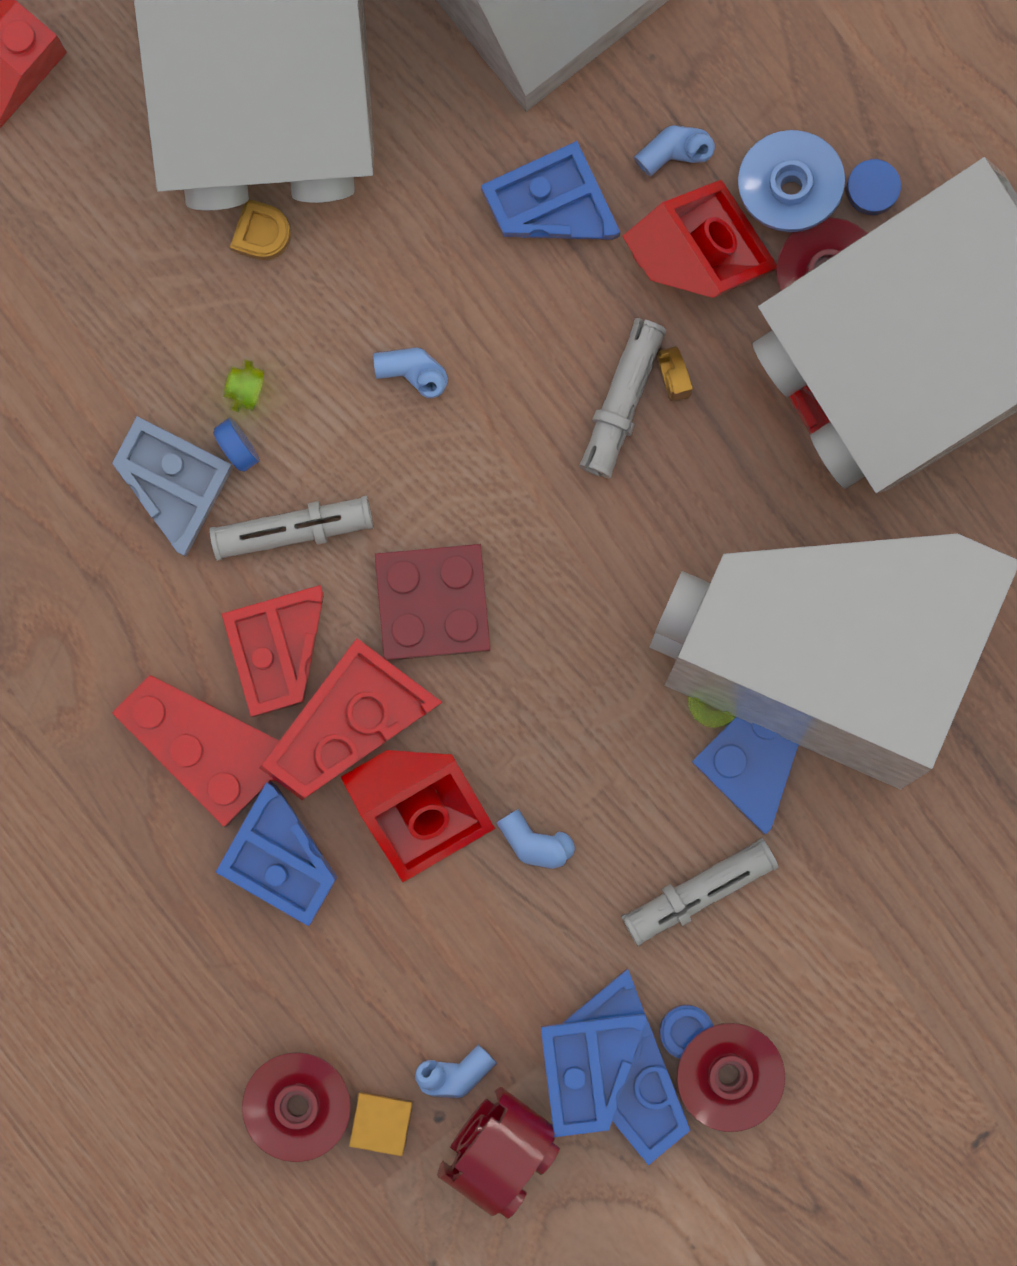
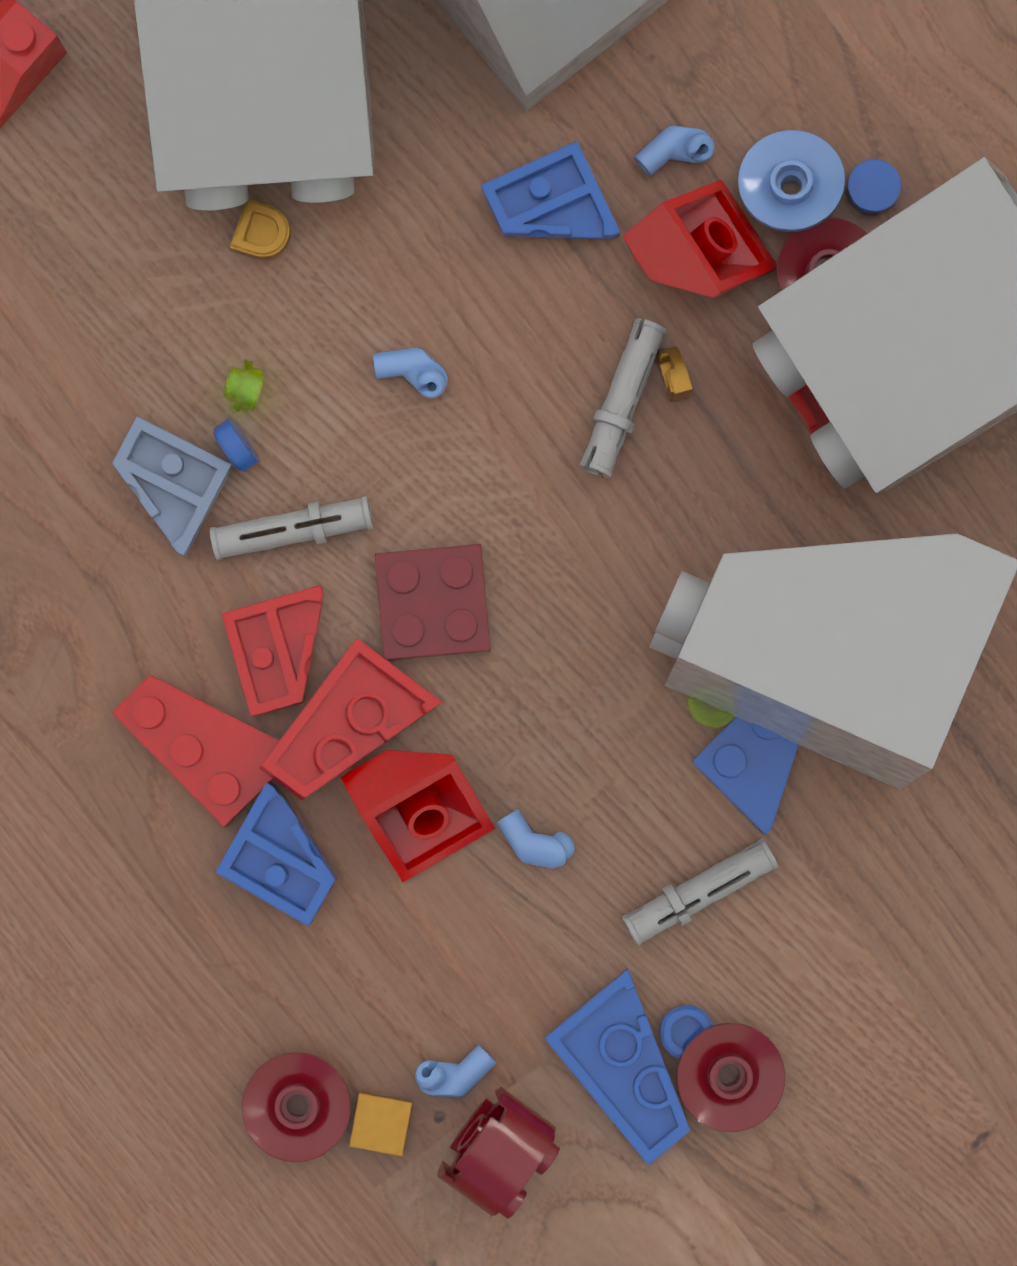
blue wing [541,1013,646,1137] -> none

